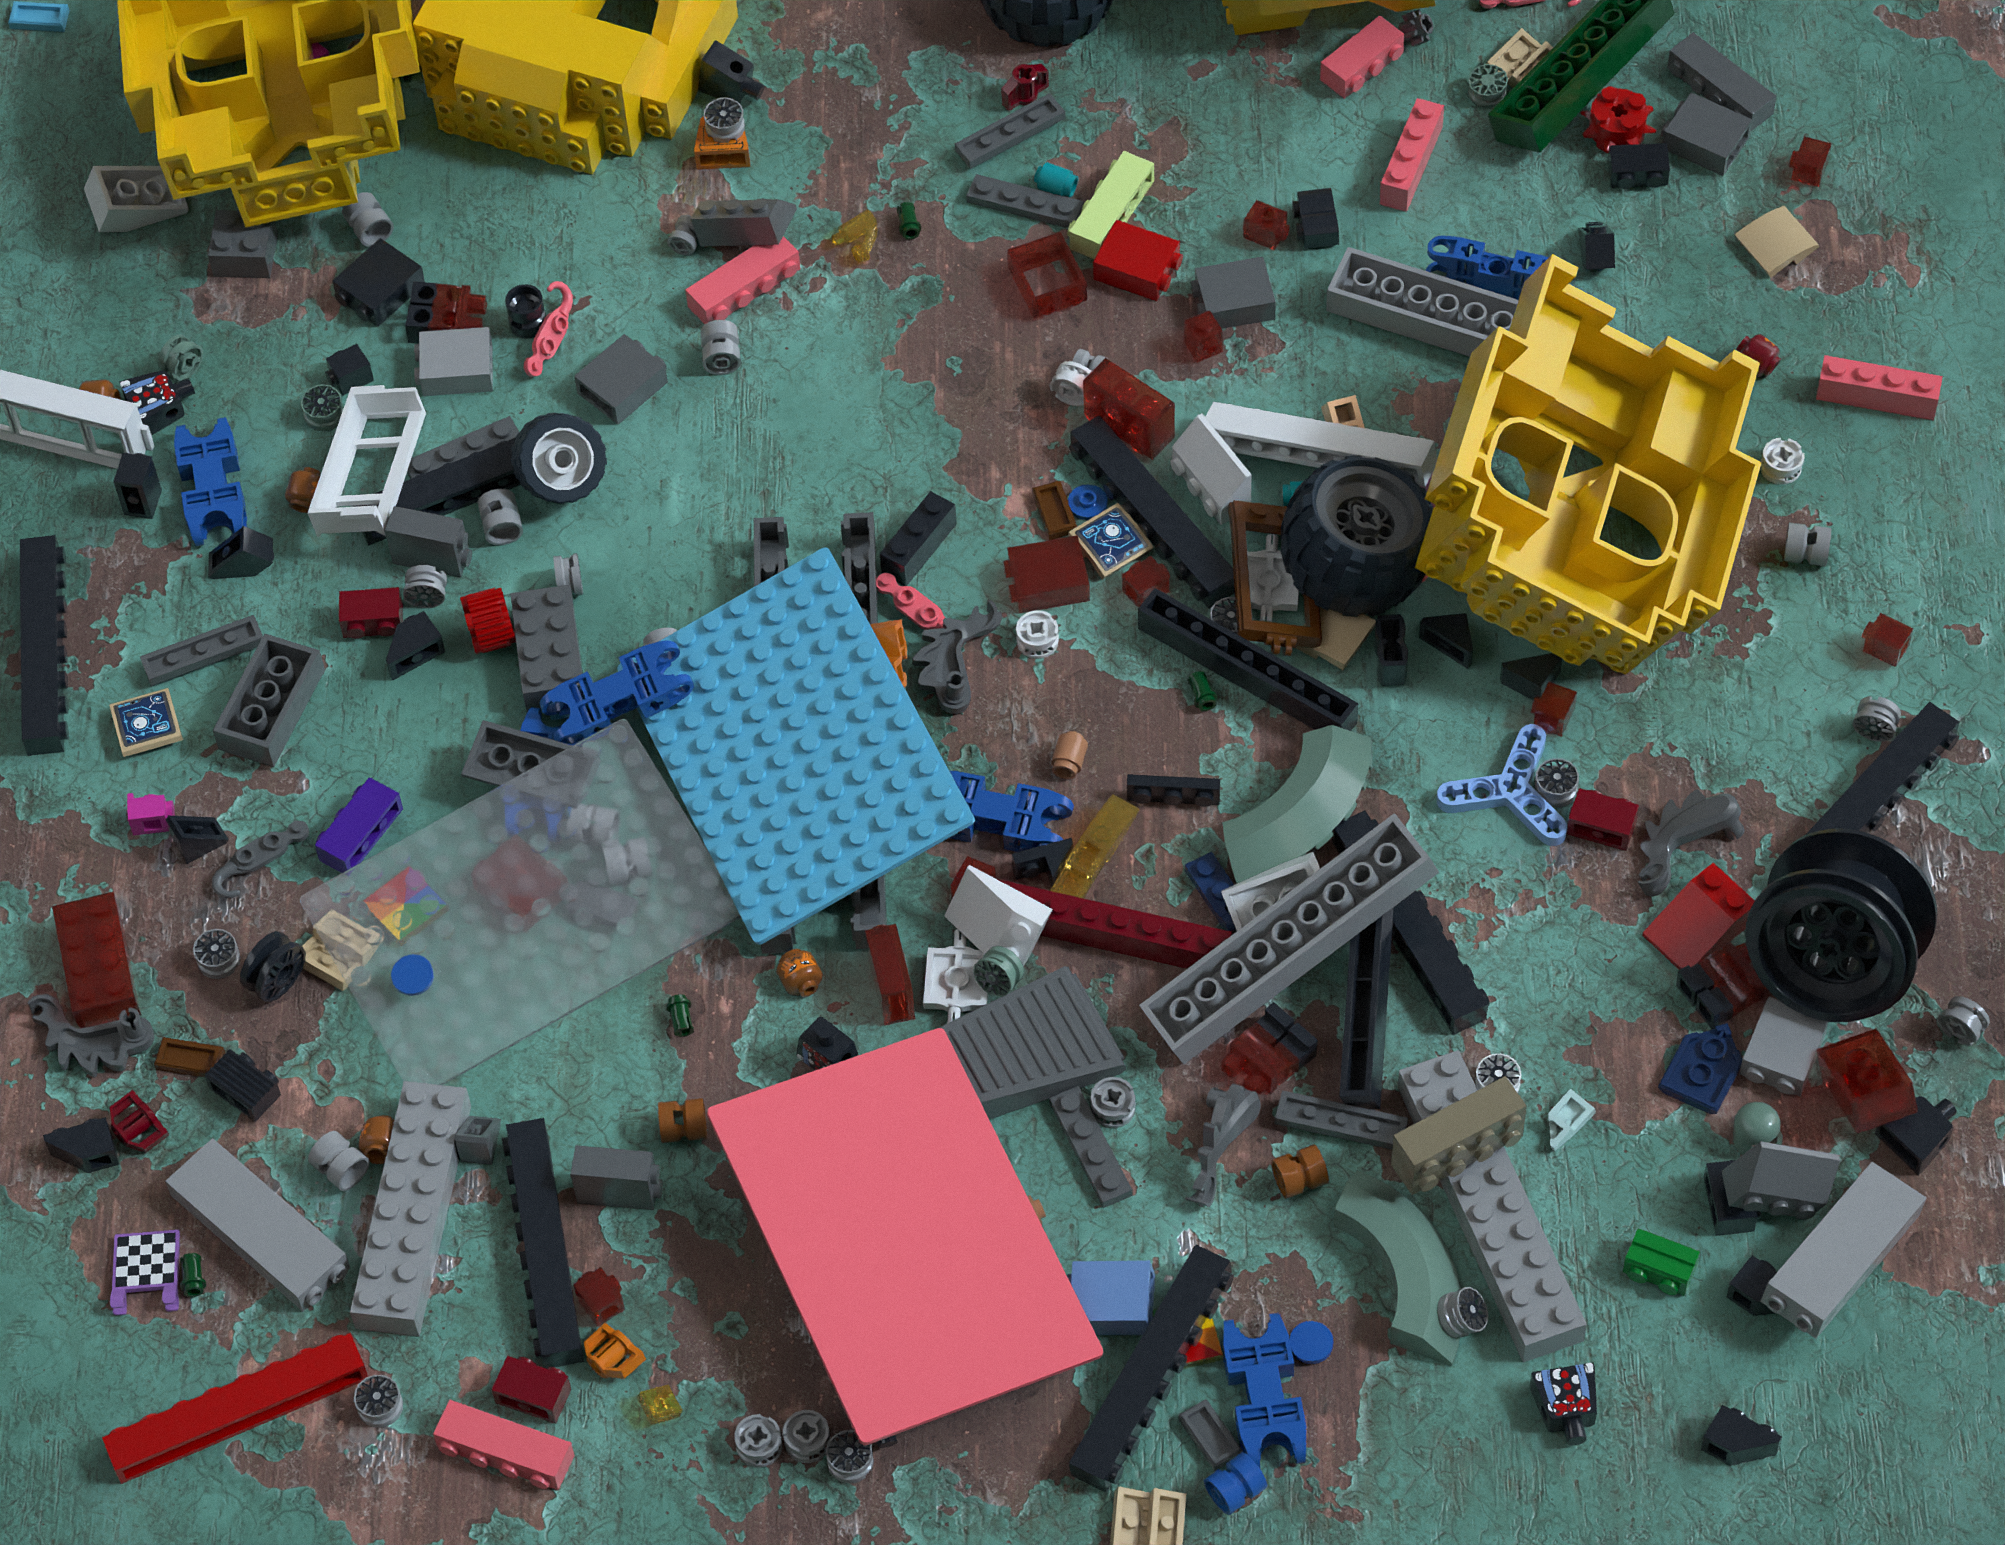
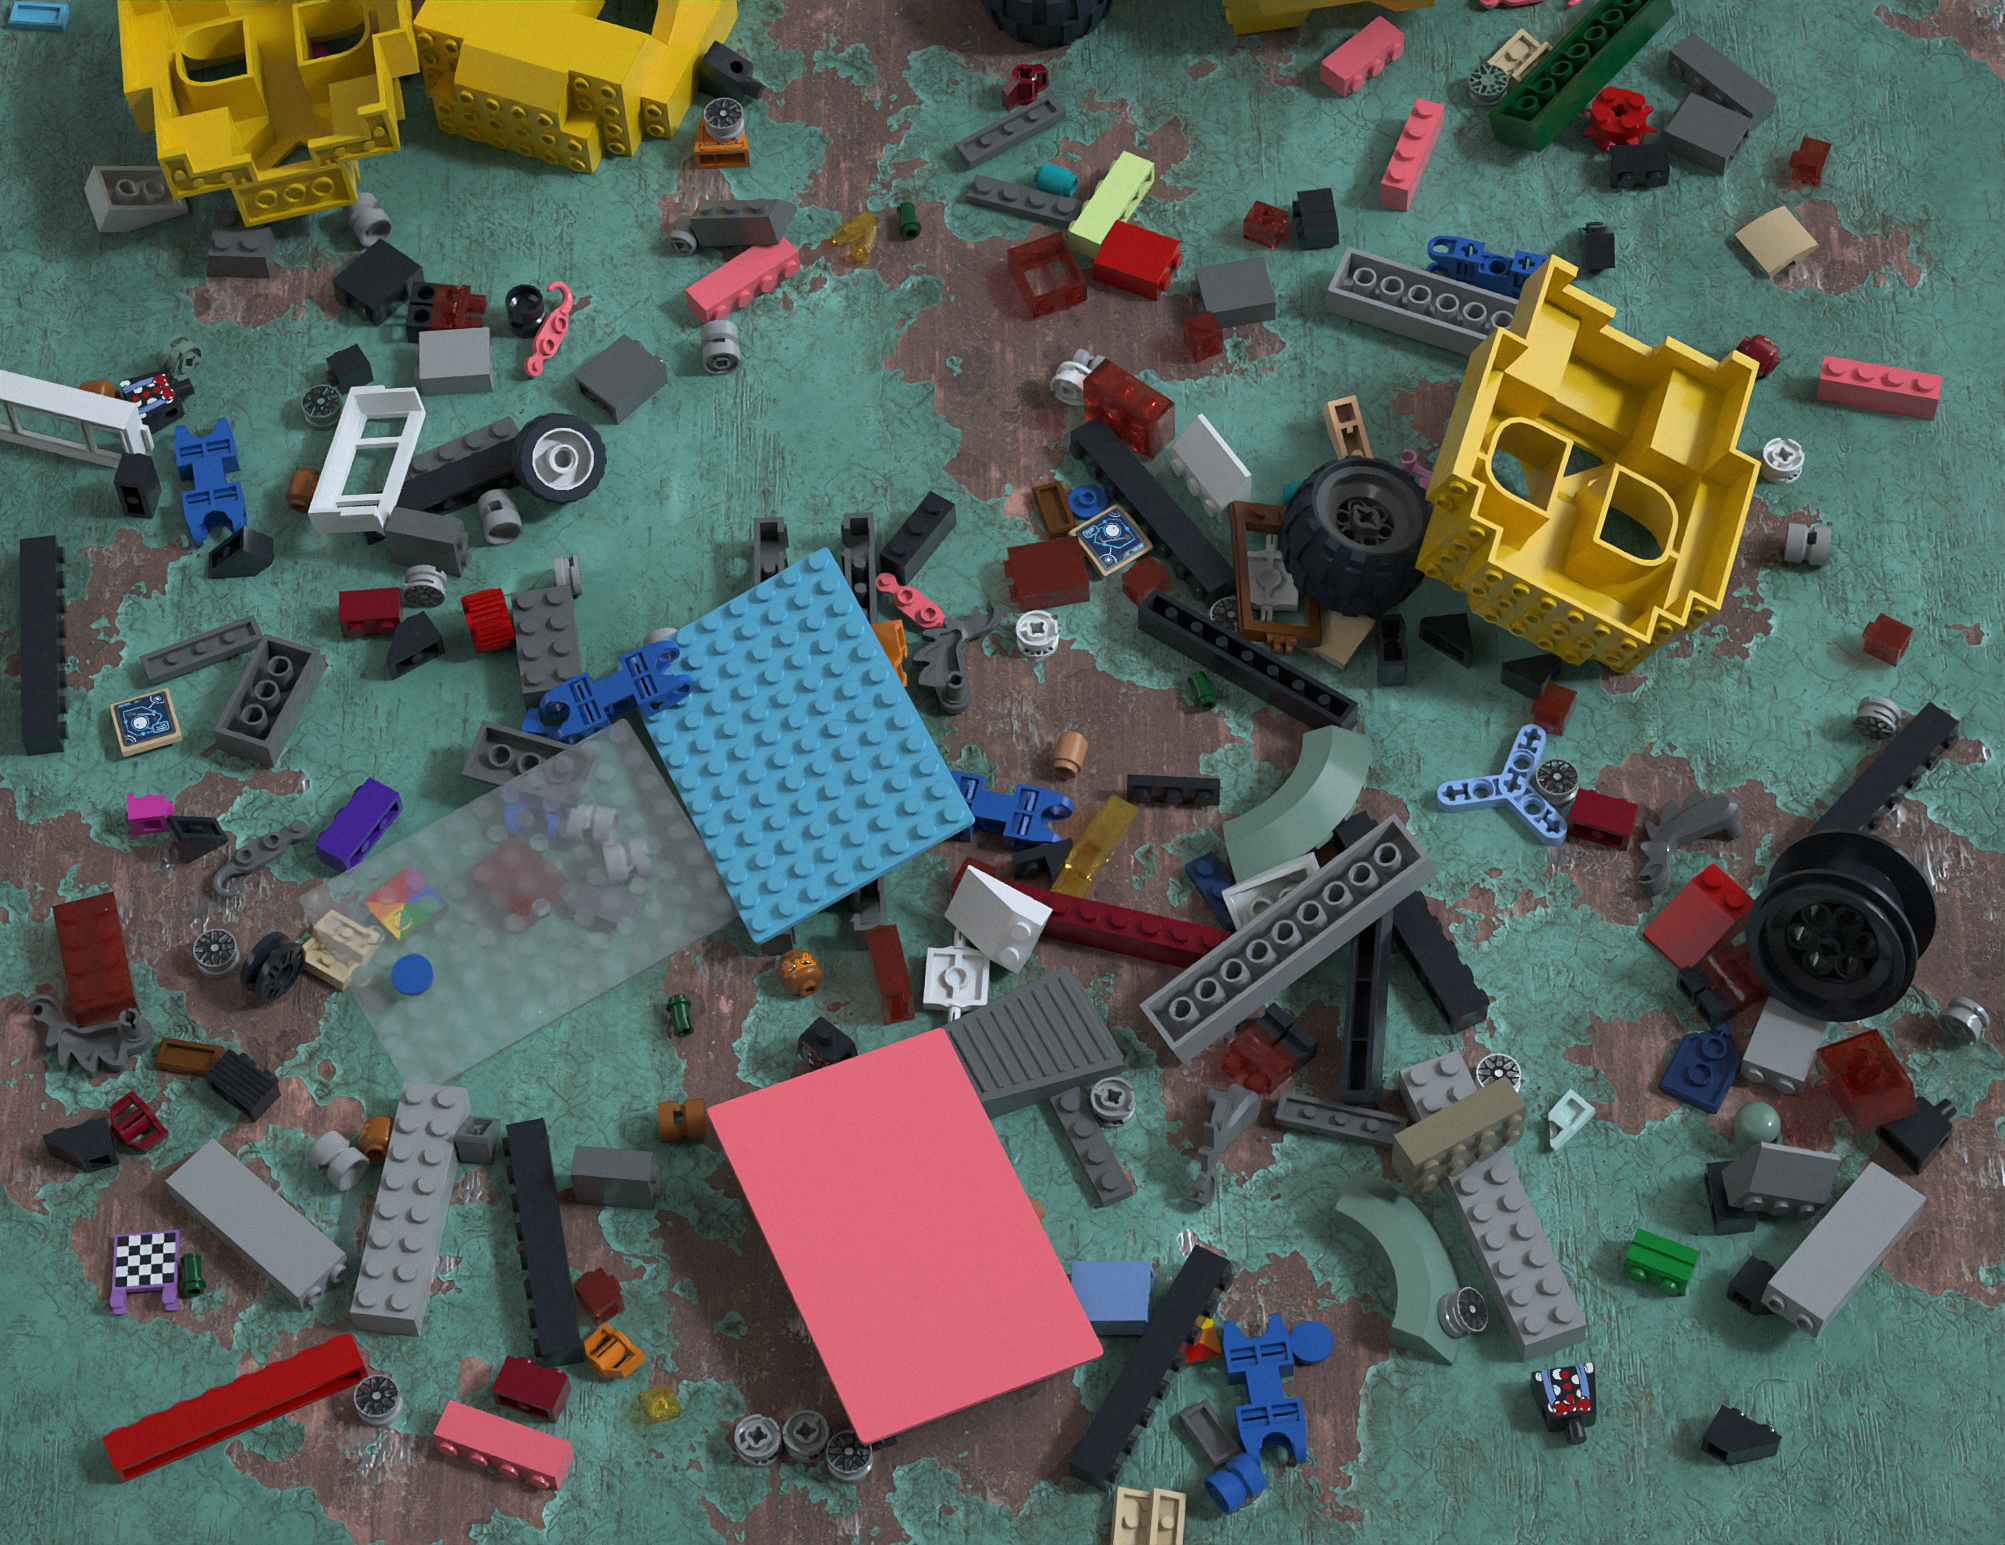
sand green wheel [973,946,1024,997] -> none
white brick [1205,402,1437,487] -> none
dark orange wheel [1271,1144,1329,1199] -> none
dark grey gear [1398,10,1433,46] -> none

